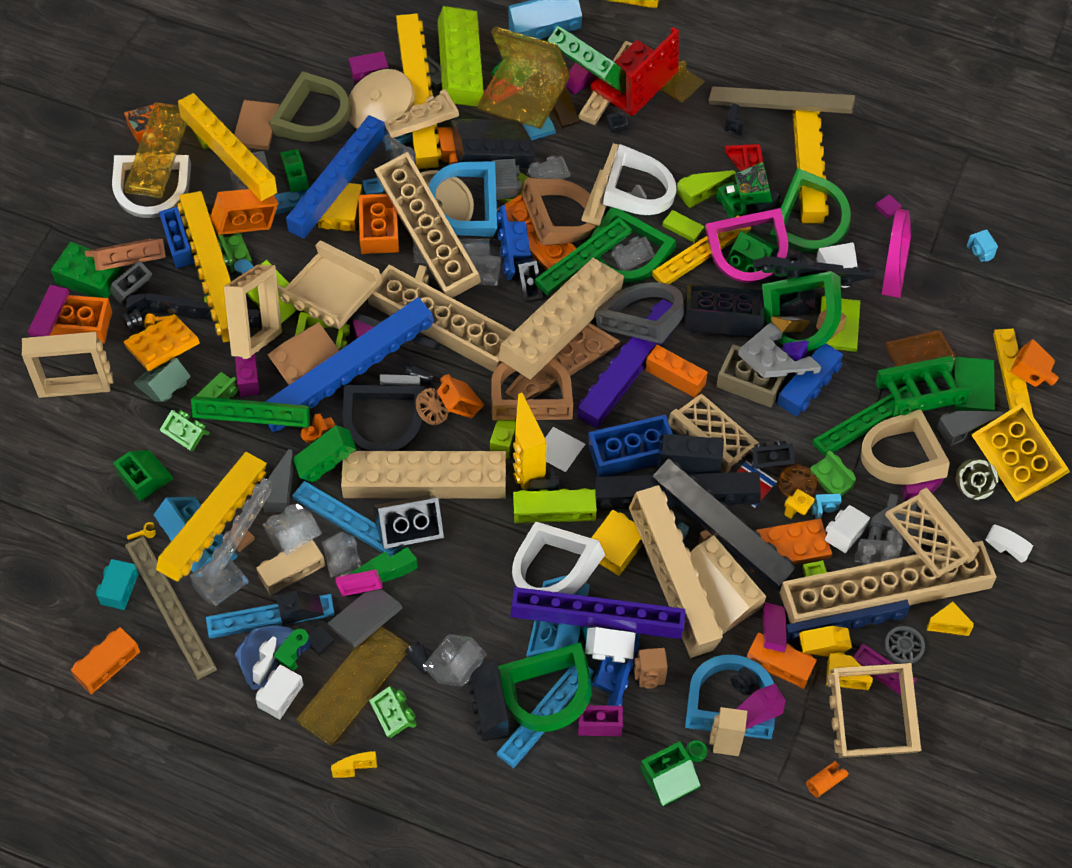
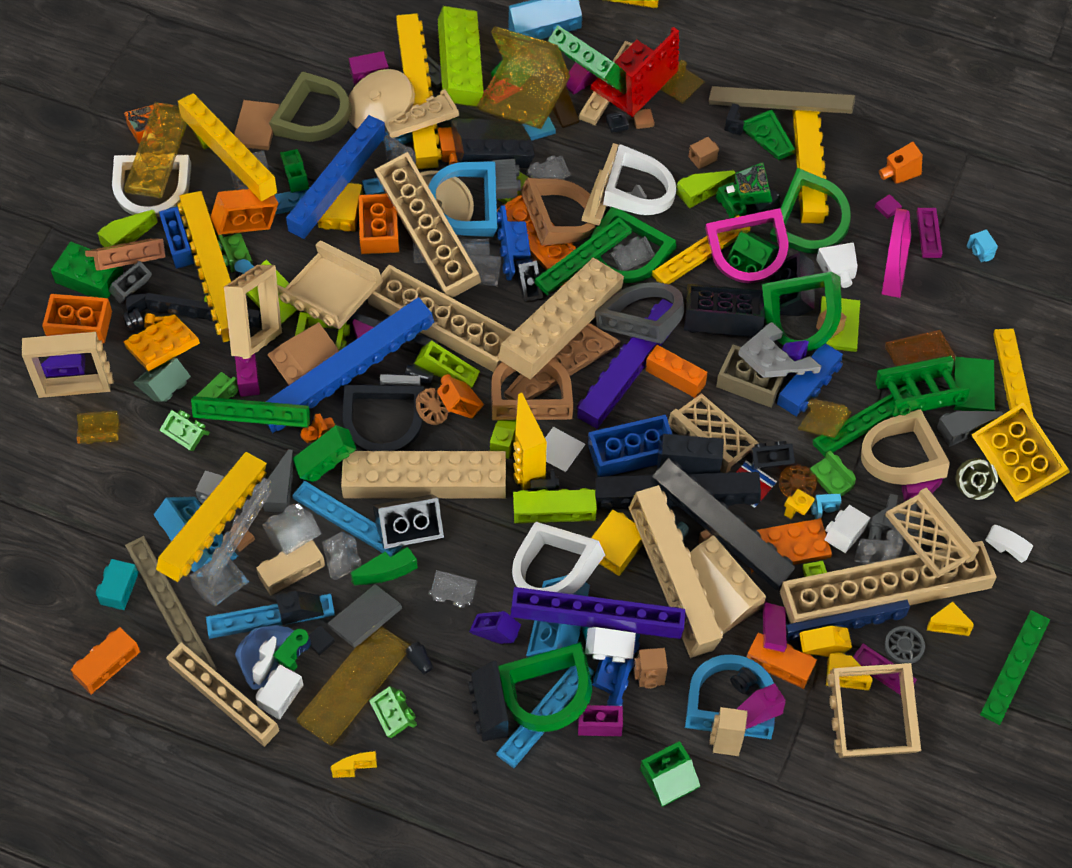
magenta tile [28,285,69,337] -> none
green slope [113,450,173,502] -> none
yellow hand [127,522,156,540] -> none
dark pink tile [336,570,382,596] -> none
tan plate [415,265,430,285] -> none
clear brick [423,634,487,687] -> none
lime tile [662,210,704,243] -> none
green plate [686,740,707,762] -> none
red wing [725,144,763,171] -> none
black wing [753,256,876,286] -> none
pearl gold slope [771,316,810,332] -> none
orange hinge [806,761,849,798] -> none
orange torso [1010,339,1059,387] -> none
none -> dark purple slope [41,353,85,378]
none -> clear yellow bracket [77,411,120,444]
none -> lime slope [97,209,158,247]
none -> tan brick [166,642,279,747]
none -> light grey brick [195,470,224,504]
none -> lime slope [414,340,480,388]
none -> clear bracket [428,570,477,608]
none -> dark purple slope [469,611,521,644]
none -> medium nougat tile [633,109,654,129]
none -> medium nougat brick [689,137,719,169]
none -> green wing [743,109,795,160]
none -> clear yellow hinge [798,398,851,438]
none -> orange torso [879,142,923,184]
none -> magenta plate [916,208,942,258]
none -> green plate [980,610,1050,725]

